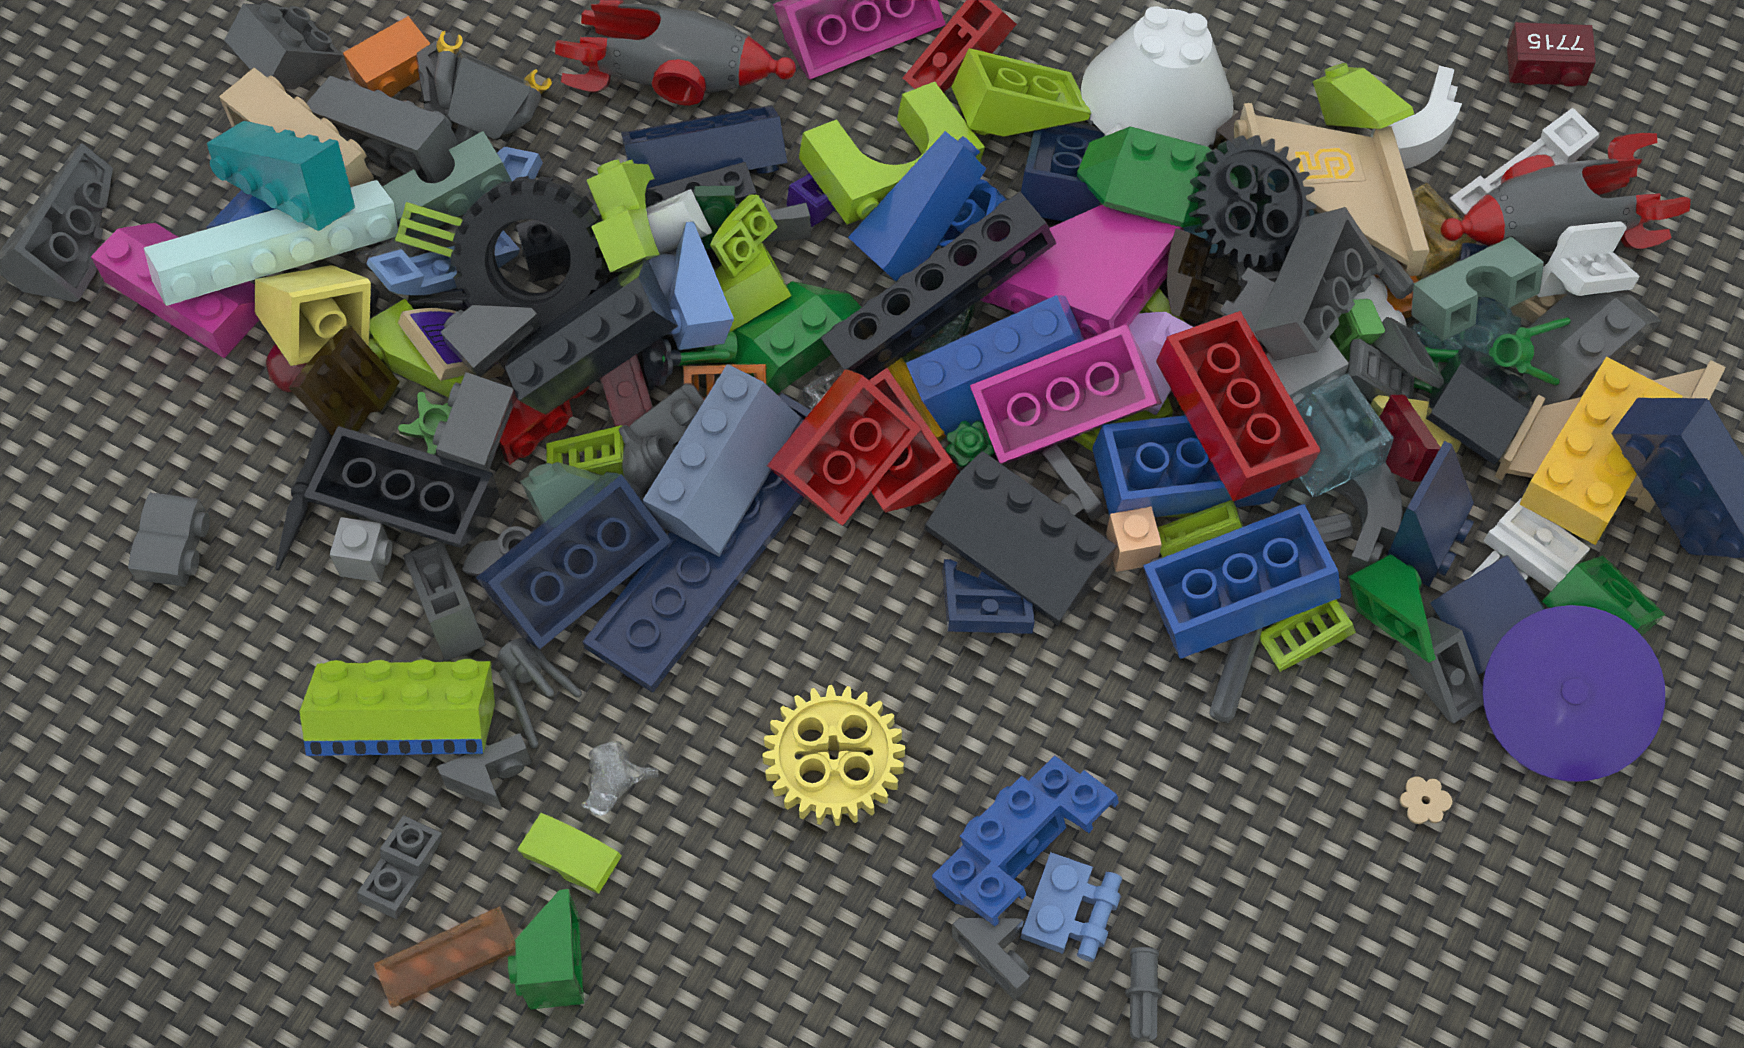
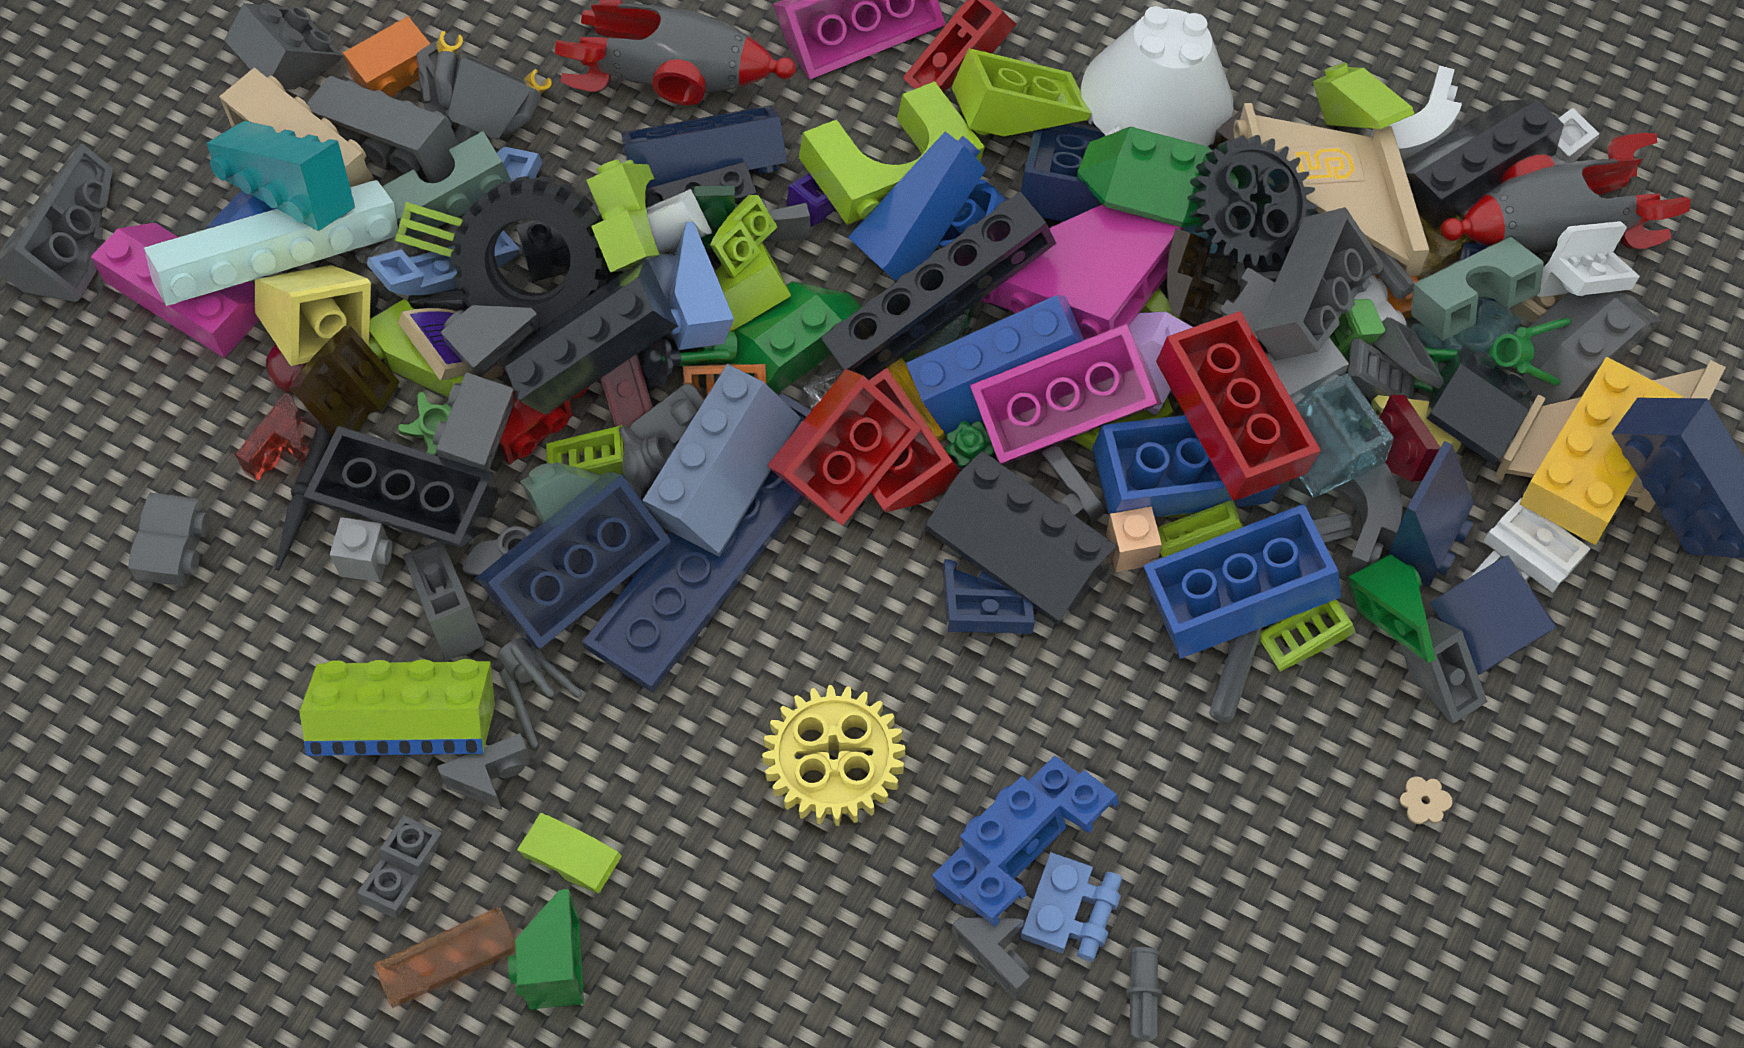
clear animal [582,741,658,816] -> none
dark purple dish [1482,605,1665,782] -> none
dark red brick [1507,22,1596,87] -> none
green slope [1543,556,1666,636] -> none
none -> clear red slope [235,392,308,481]
none -> black slope [1403,99,1564,229]

